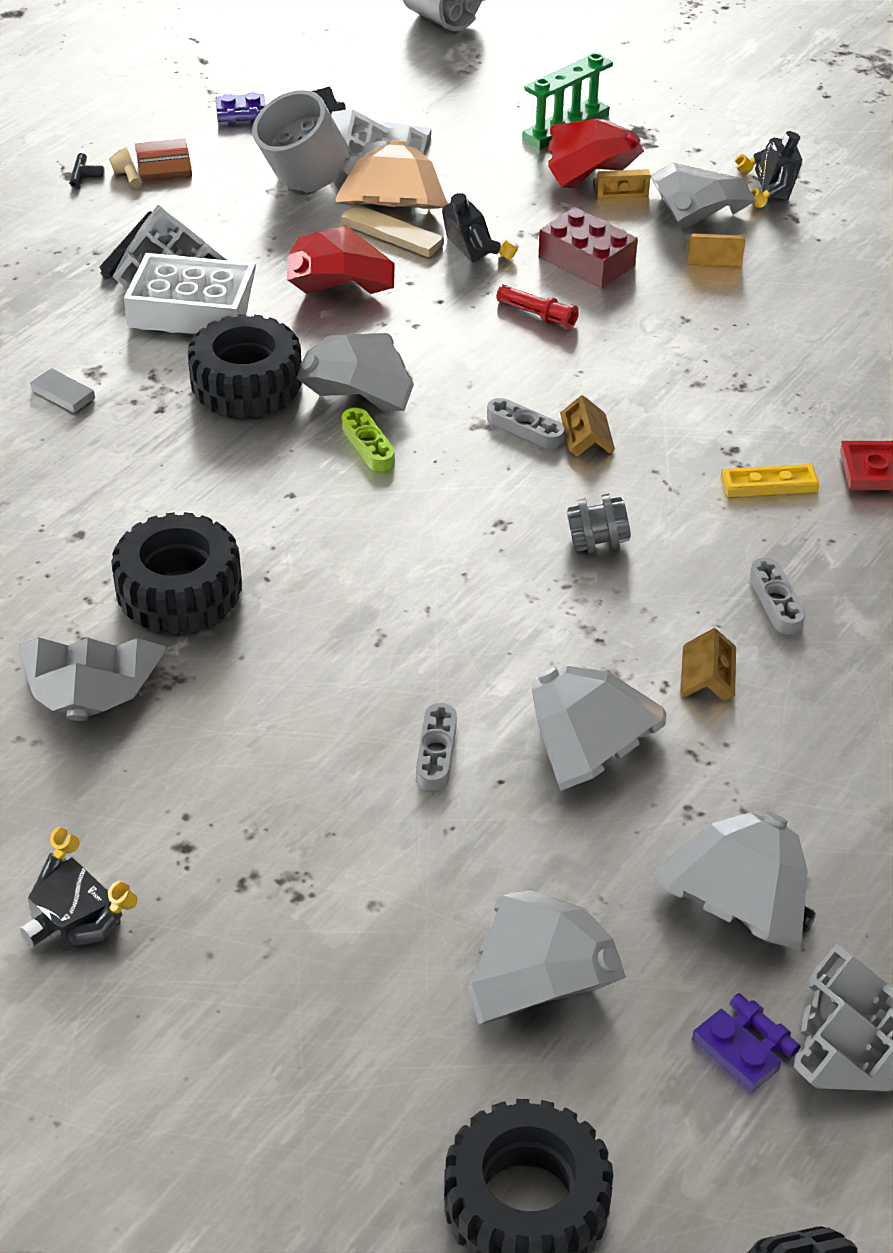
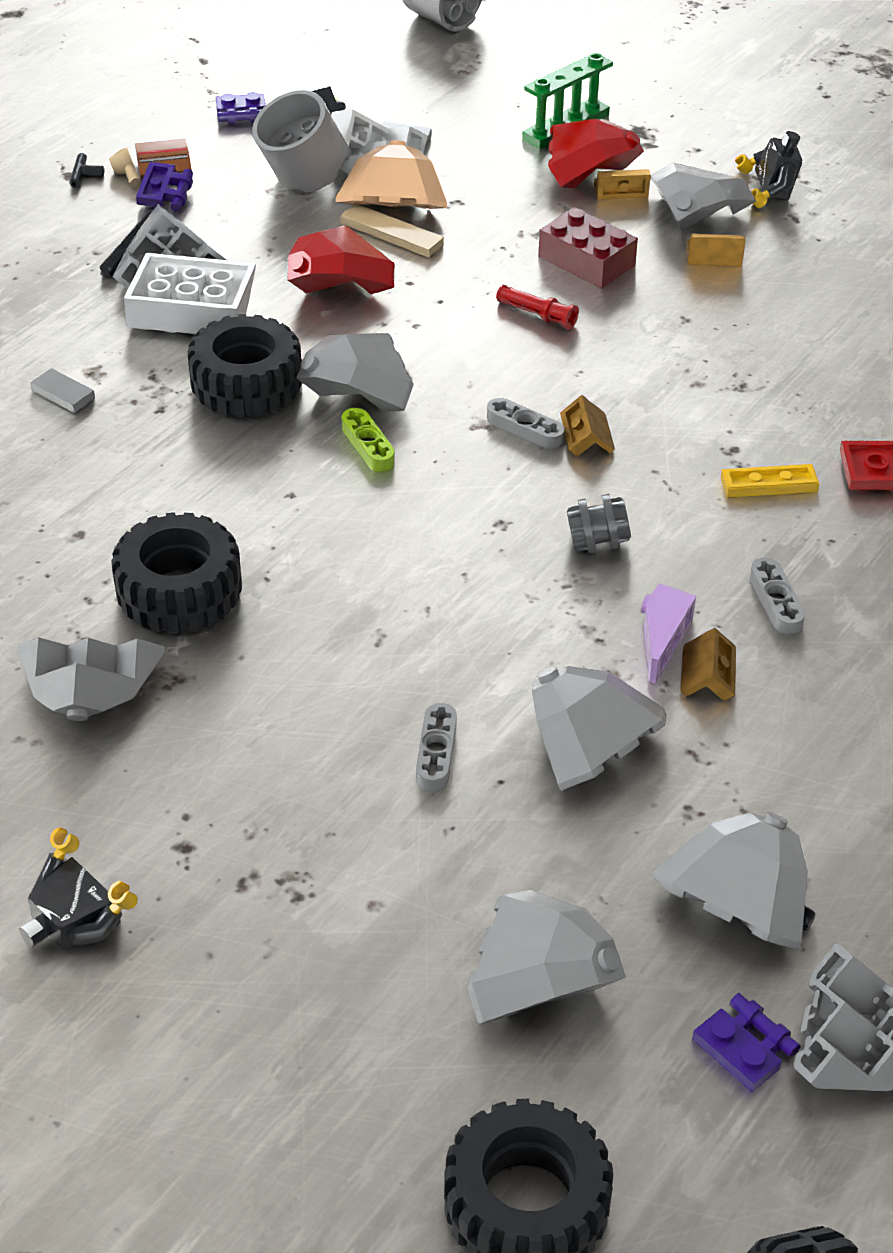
black torso [442,193,518,263] -> none
none -> dark purple plate [136,162,194,212]
none -> lavender slope [641,583,696,684]

